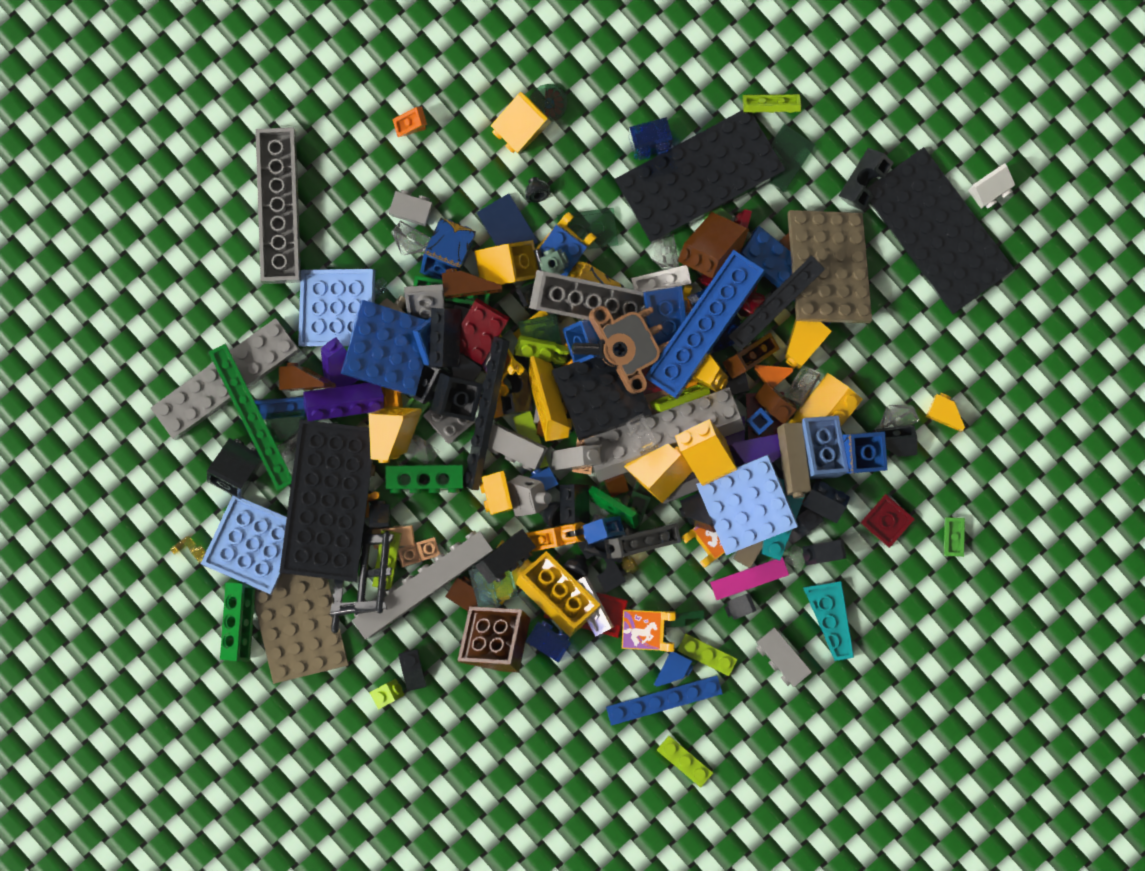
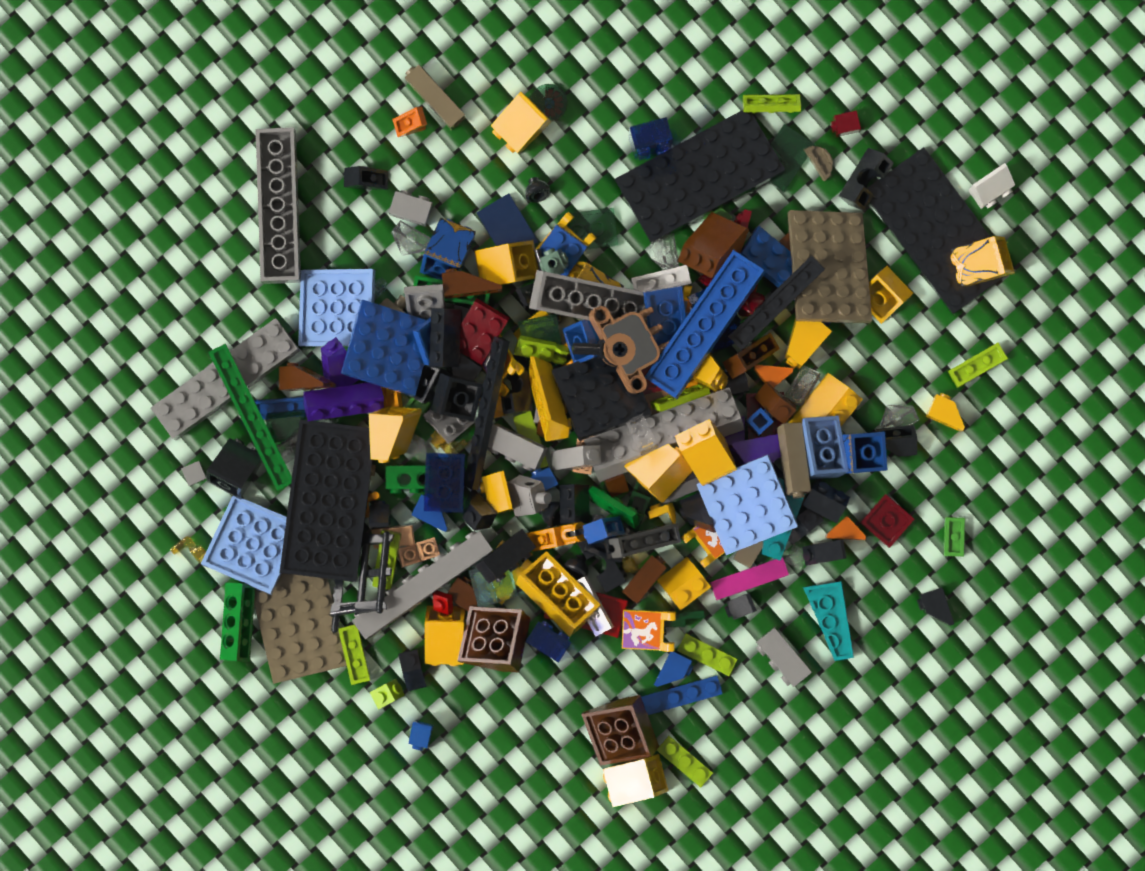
none -> light grey tile [181,461,207,486]
none -> lime plate [338,625,370,685]
none -> black slope [344,166,388,190]
none -> dark tan brick [405,65,466,131]
none -> blue slope [408,721,434,751]
none -> blue slope [411,493,448,532]
none -> clear blue brick [424,453,466,513]
none -> yellow slope [425,606,465,666]
none -> clear yellow plate [430,431,468,458]
none -> red plate [432,590,453,615]
none -> black slope [463,490,498,531]
none -> reddish brown slope [581,695,659,766]
none -> slope [603,754,669,807]
none -> reddish brown window [622,555,667,604]
none -> yellow plate [647,503,676,524]
none -> yellow slope [657,557,711,611]
none -> dark tan tile [804,146,833,181]
none -> orange slope [825,516,866,540]
none -> dark red brick [831,110,861,137]
none -> yellow slope [869,266,913,324]
none -> black slope [917,588,954,626]
none -> lime plate [948,343,1008,388]
none -> yellow slope [951,236,1015,287]

